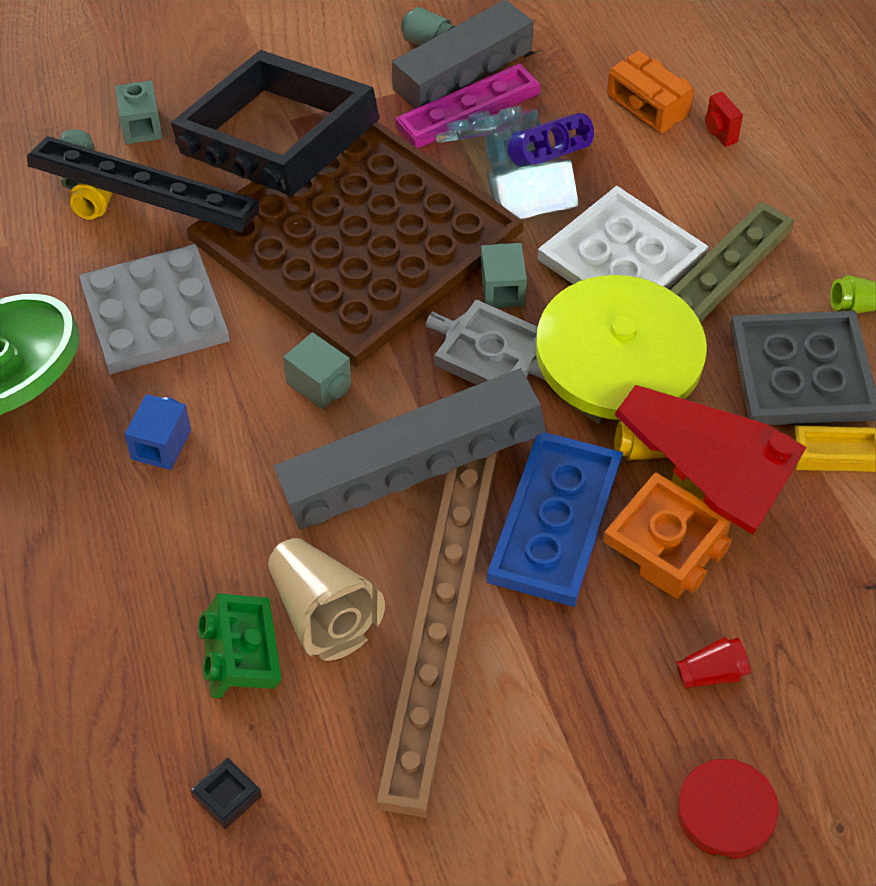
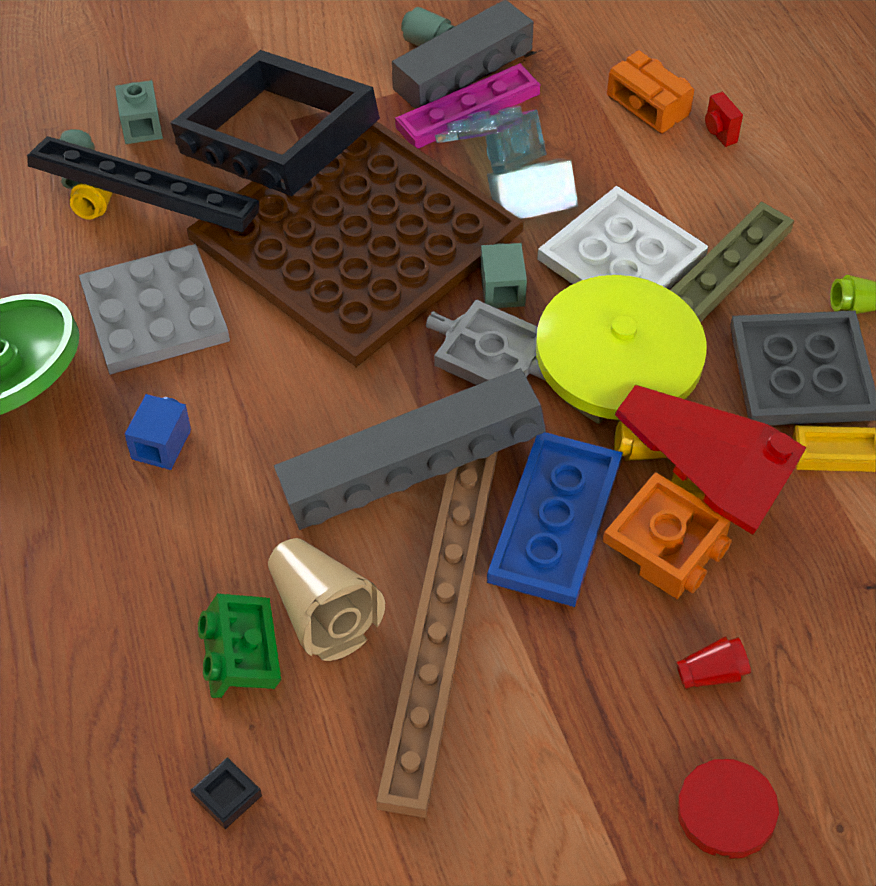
sand green brick [283,332,351,409] -> none
dark purple beam [508,113,594,167] -> none

